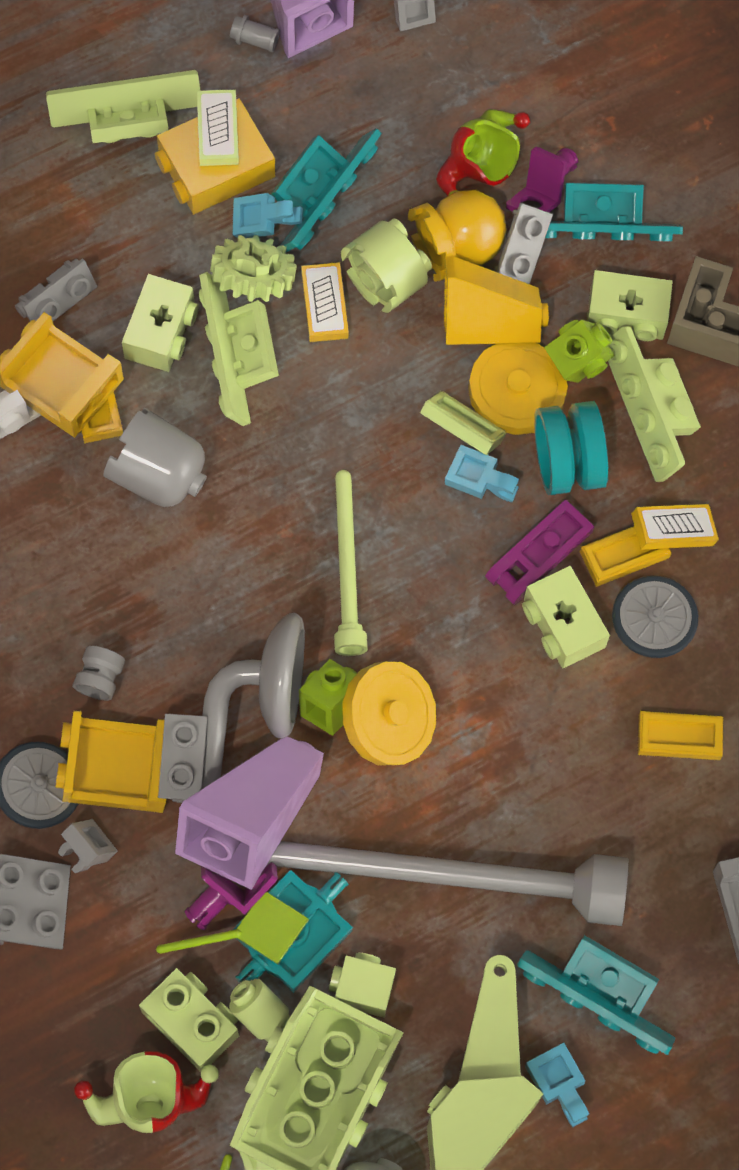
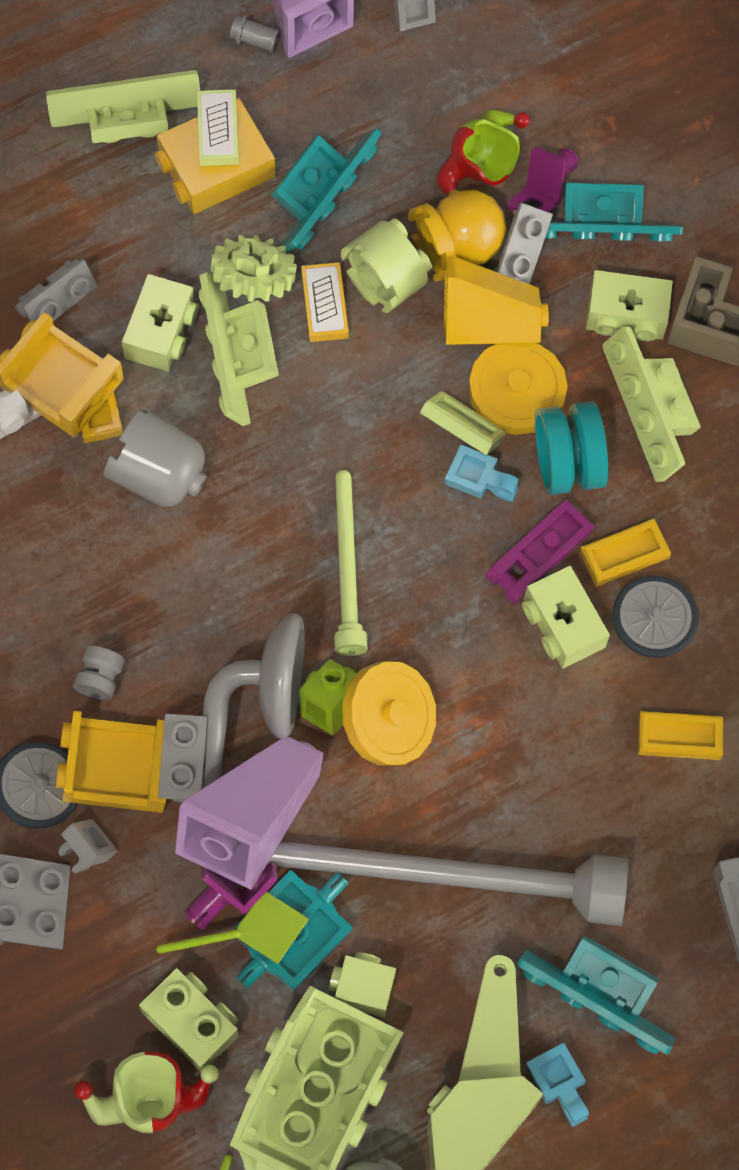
yellowish green brick [229,979,290,1042] -> none
medium azure plate [233,193,303,239] -> none
lime brick [544,320,615,383] -> none
tile [631,504,719,550] -> none

